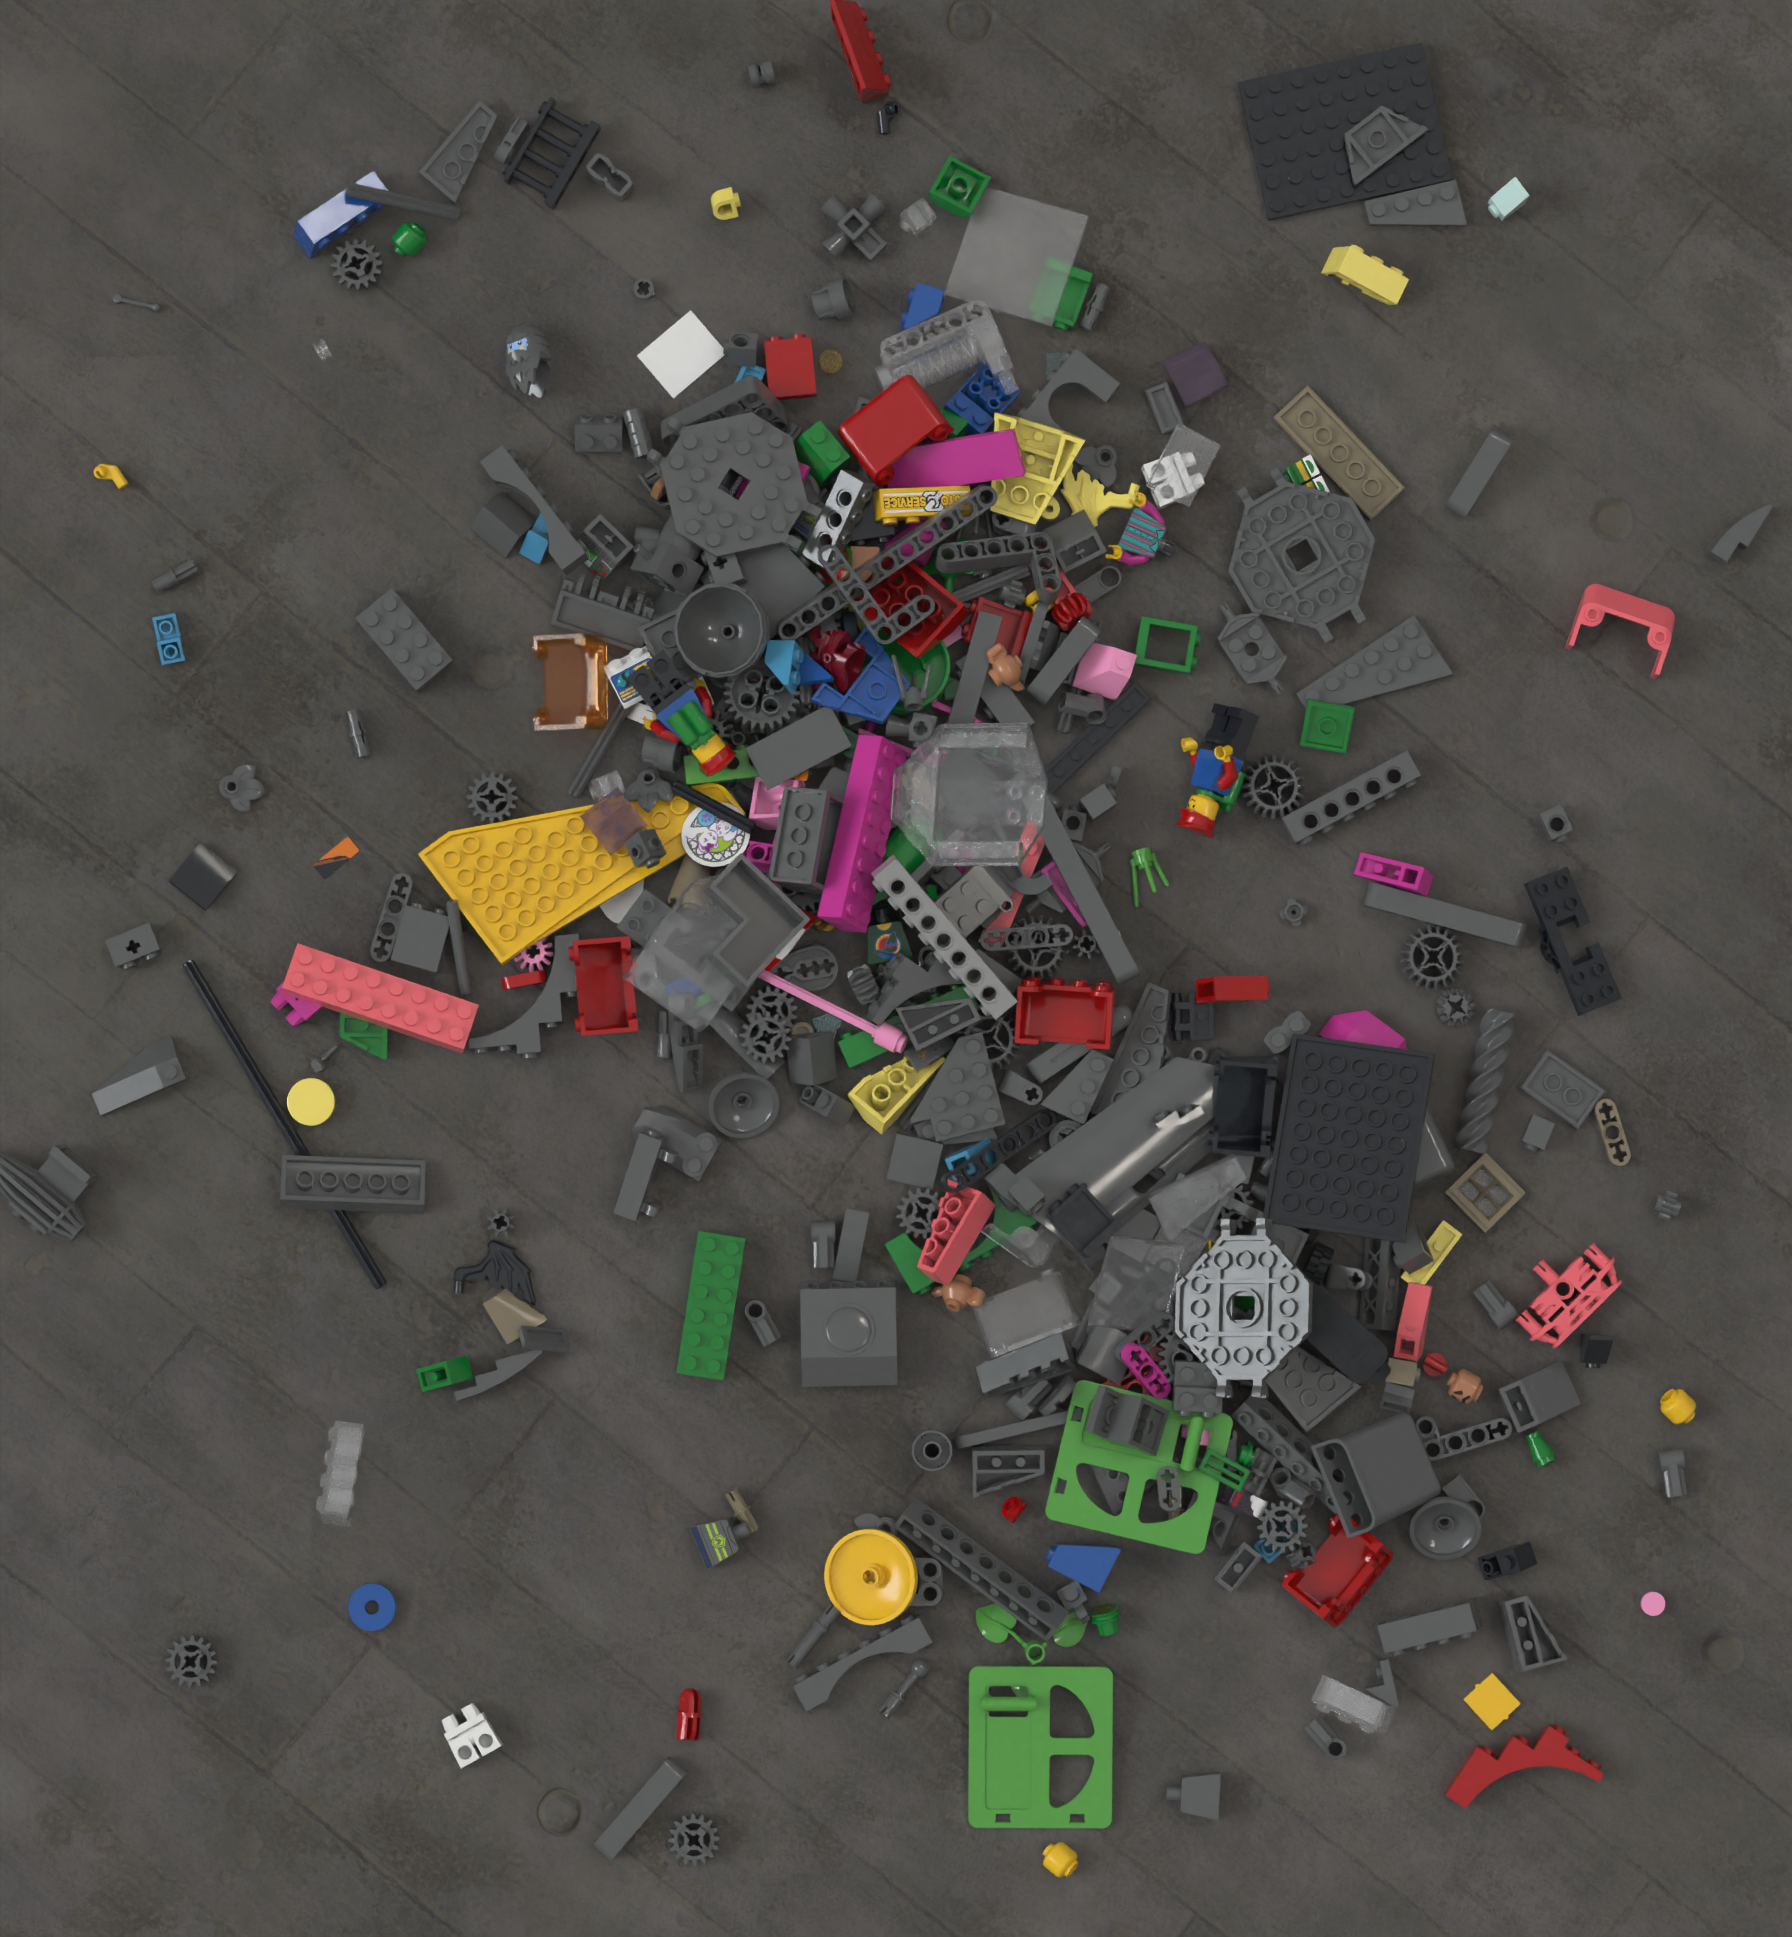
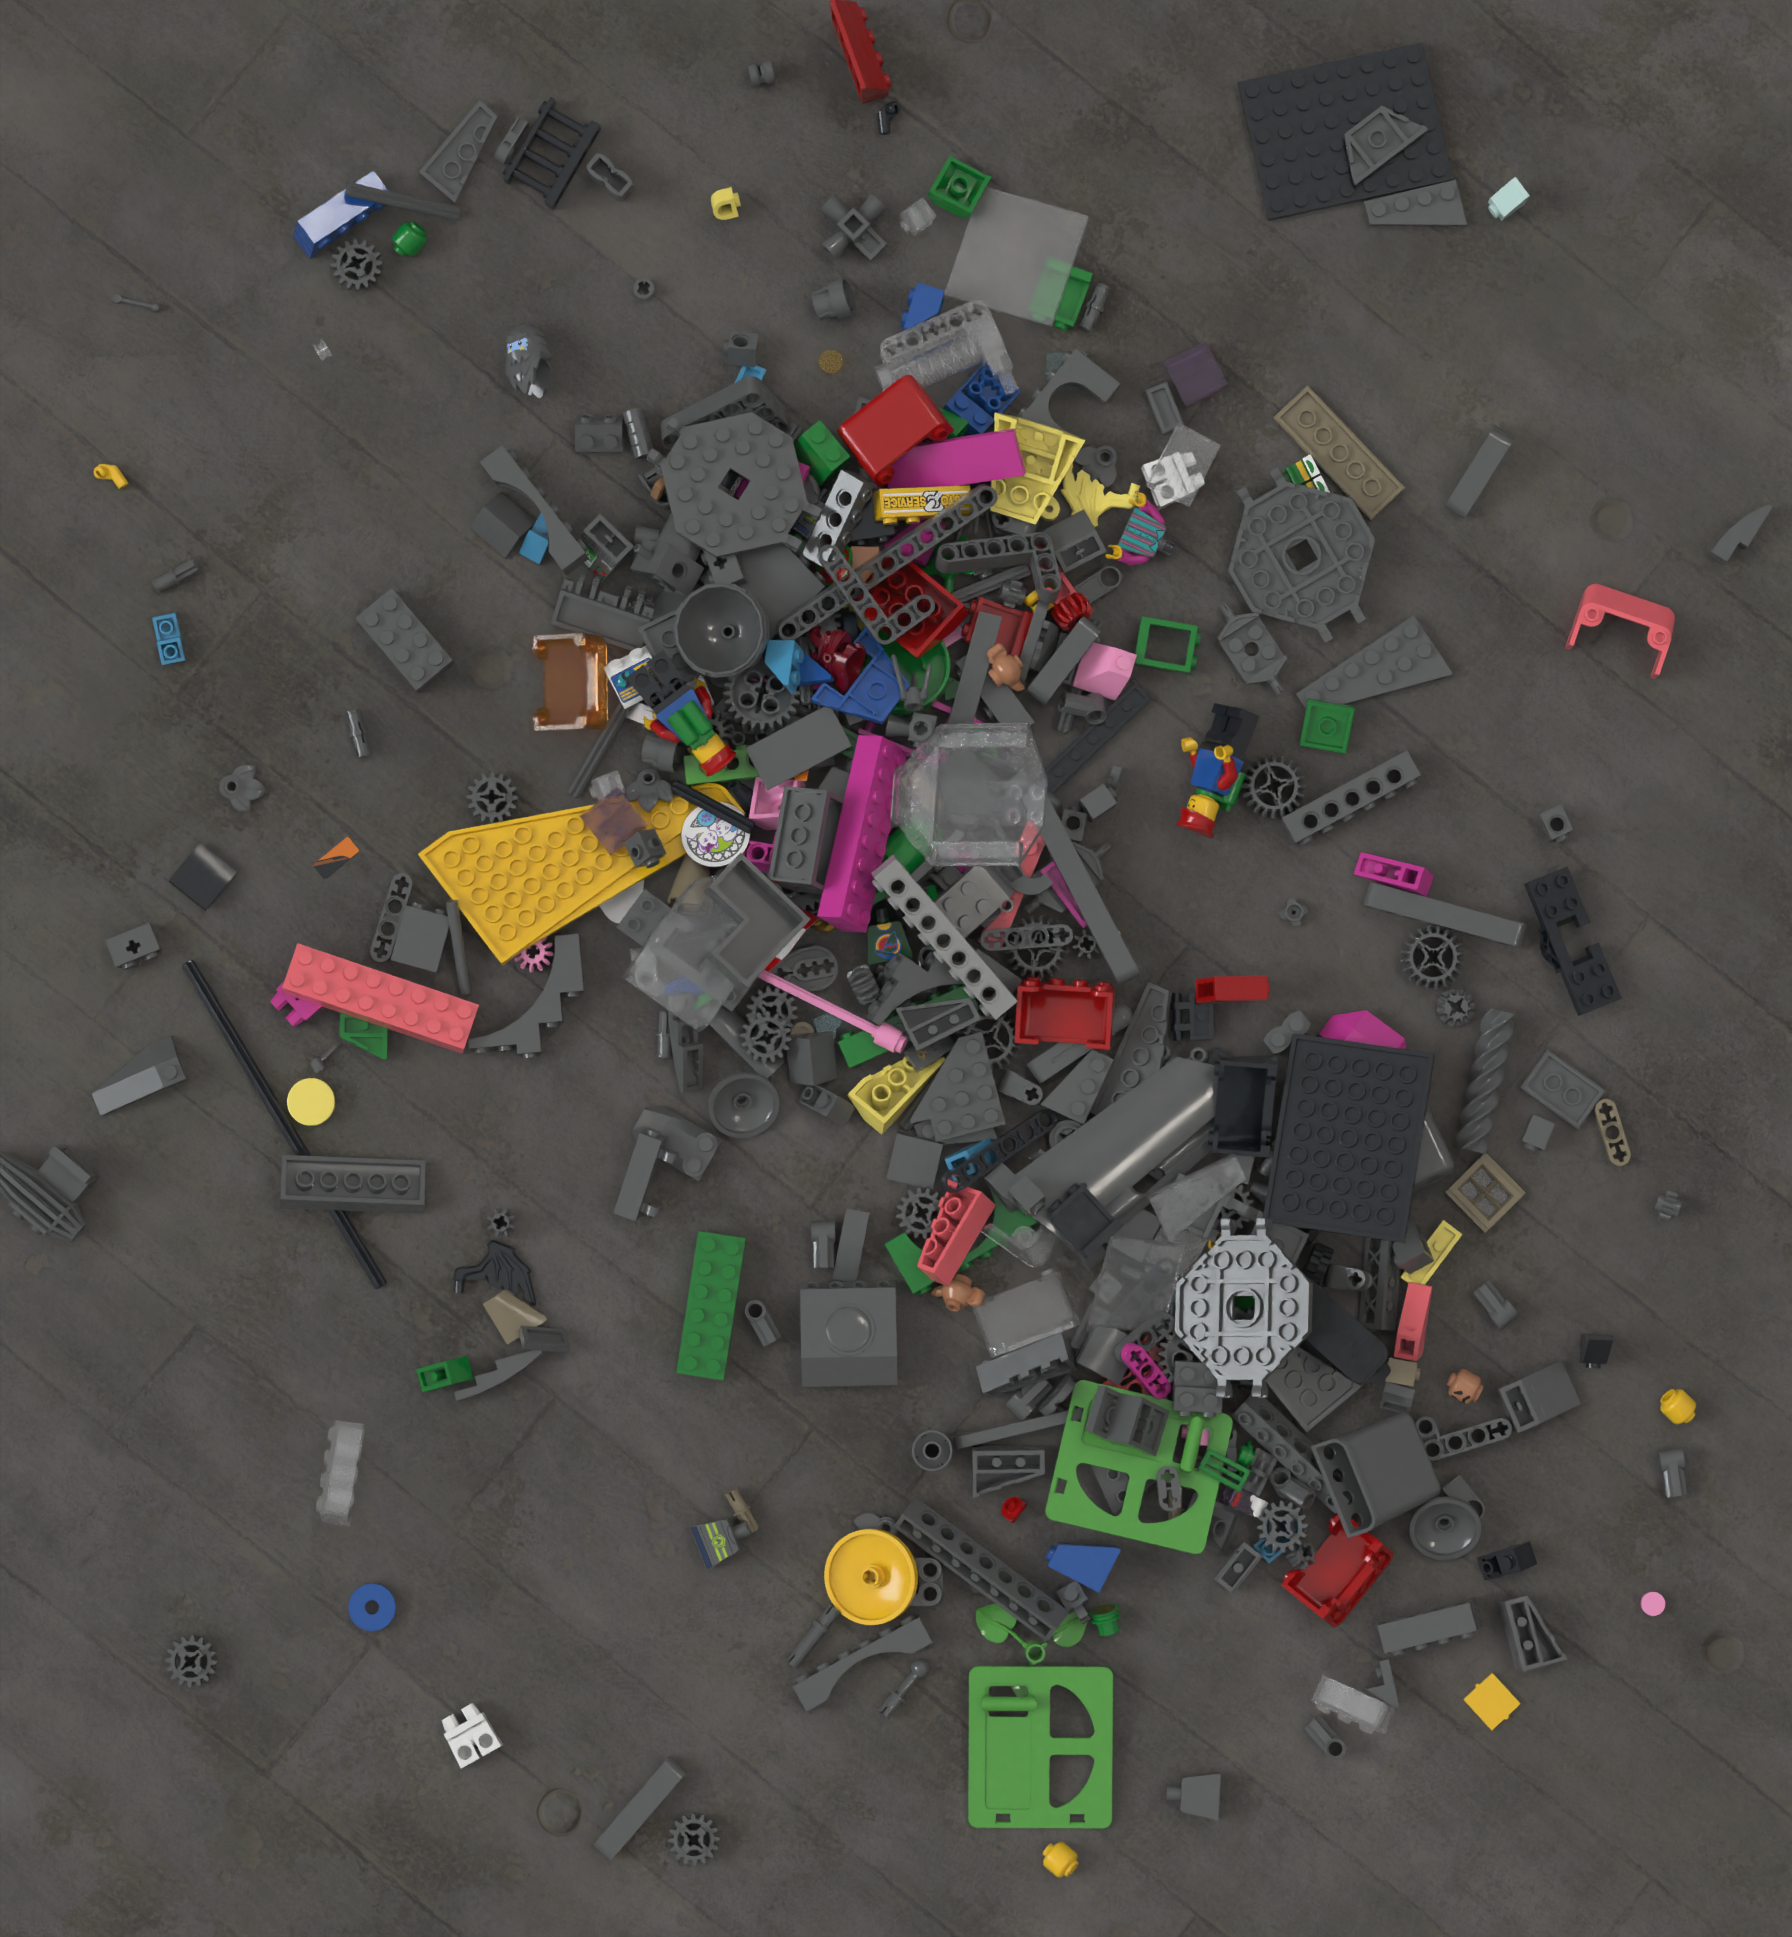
red beam [501,970,547,990] -> none
red windscreen [568,936,639,1037] -> none
white sticker [637,310,725,399] -> none
red arm [676,1688,701,1741] -> none
red brick [764,334,817,401] -> none
bright green plant [1129,847,1170,908] -> none
slope [1150,1104,1204,1128] -> none
light yellow wedge [1321,245,1409,305] -> none
red plate [1422,1353,1448,1376] -> none
red arch [1444,1724,1604,1808] -> none
coral piece [1515,1243,1622,1349] -> none
green cone [1526,1431,1556,1468] -> none

